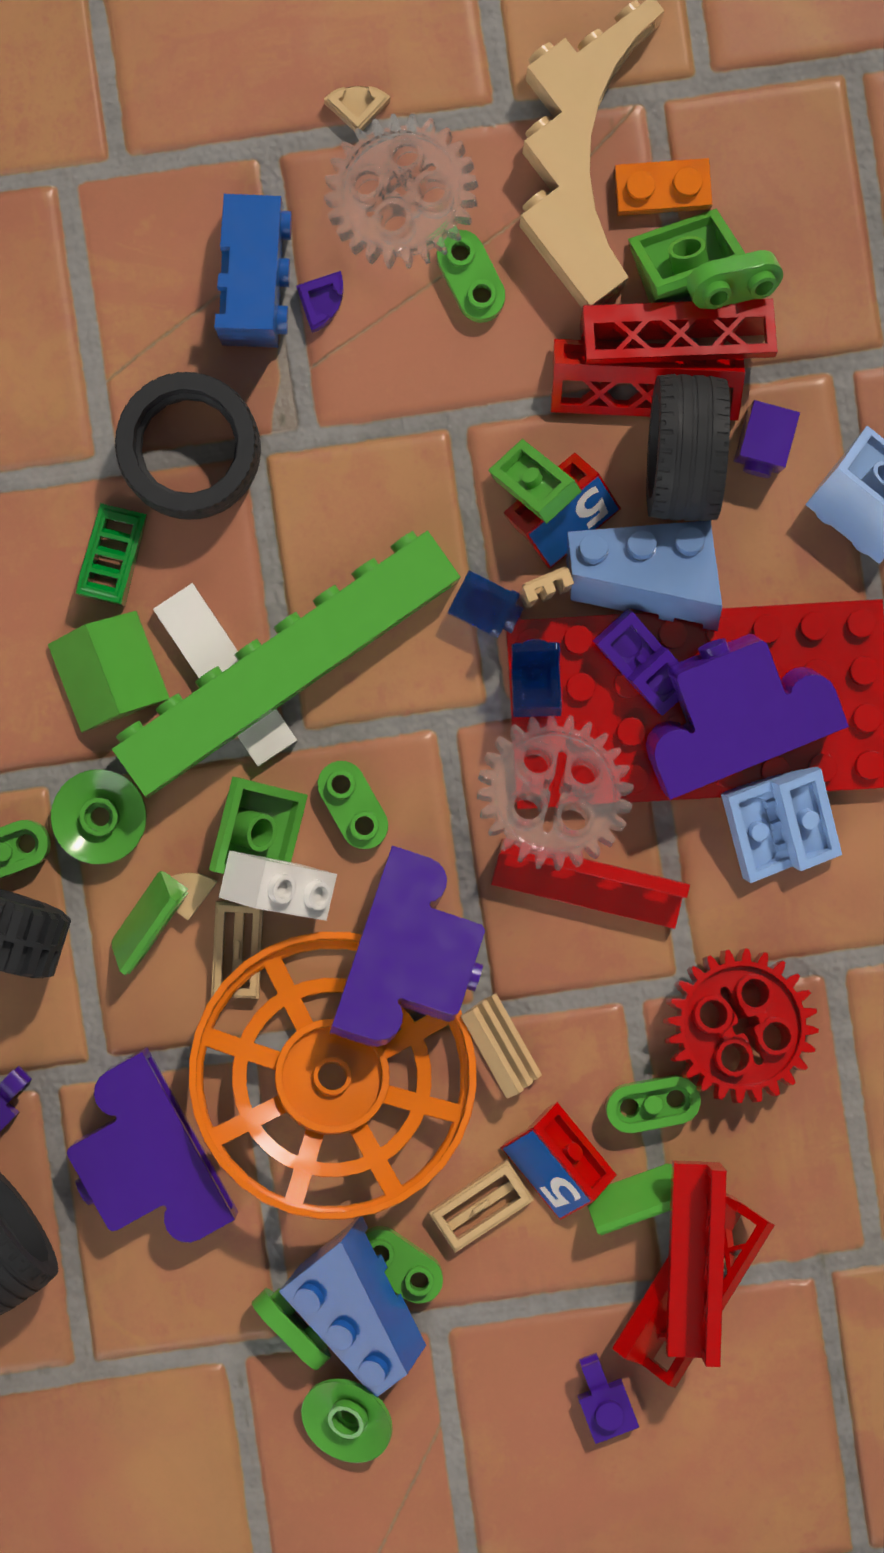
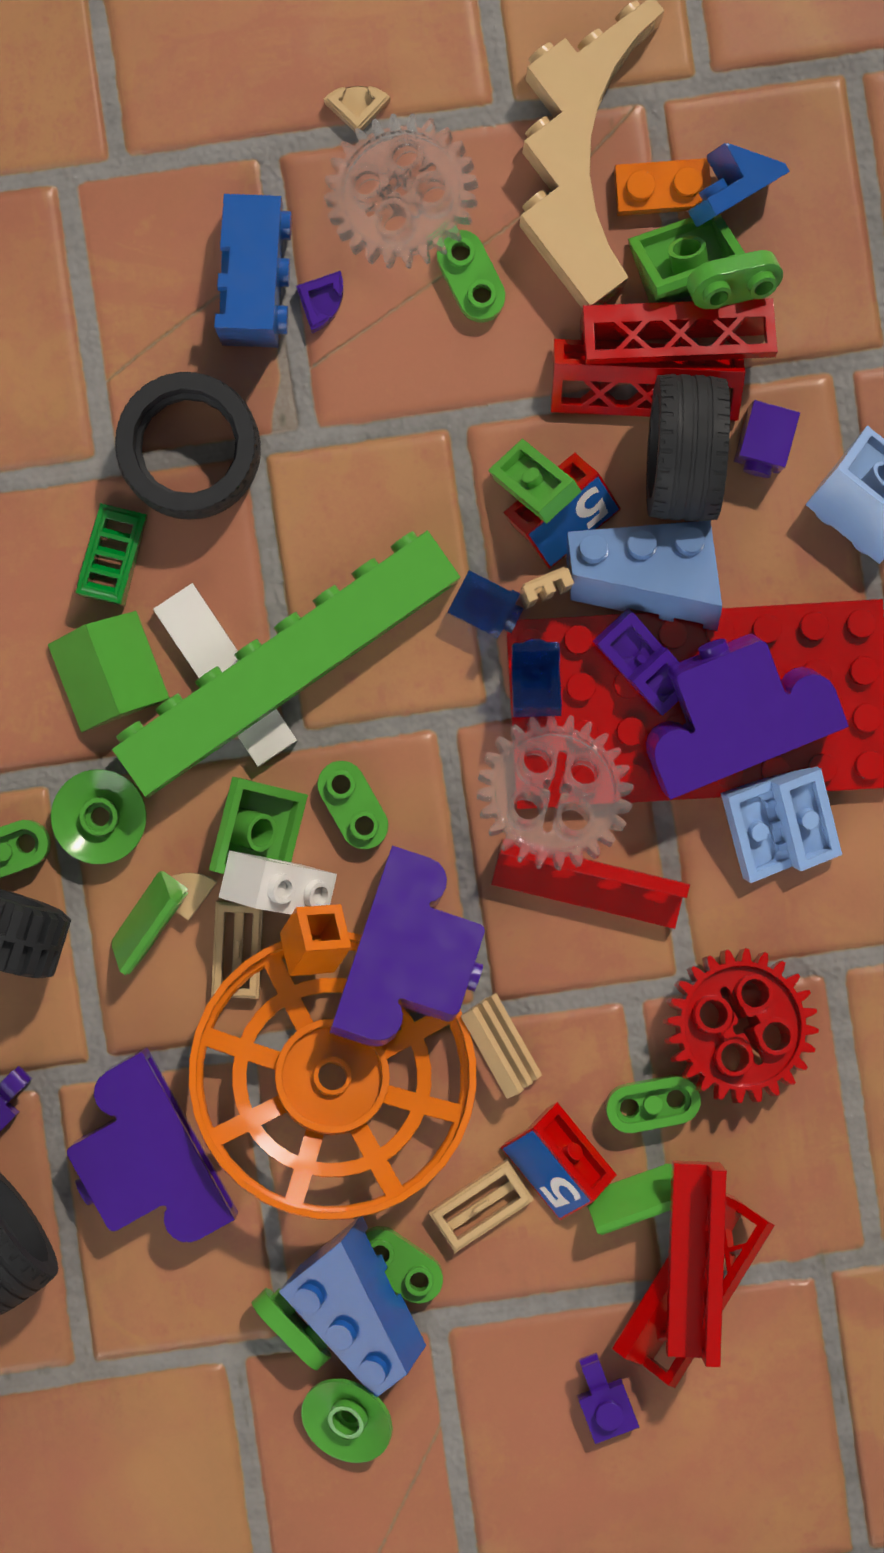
none -> orange brick [280,904,352,976]
none -> blue slope [688,143,790,227]

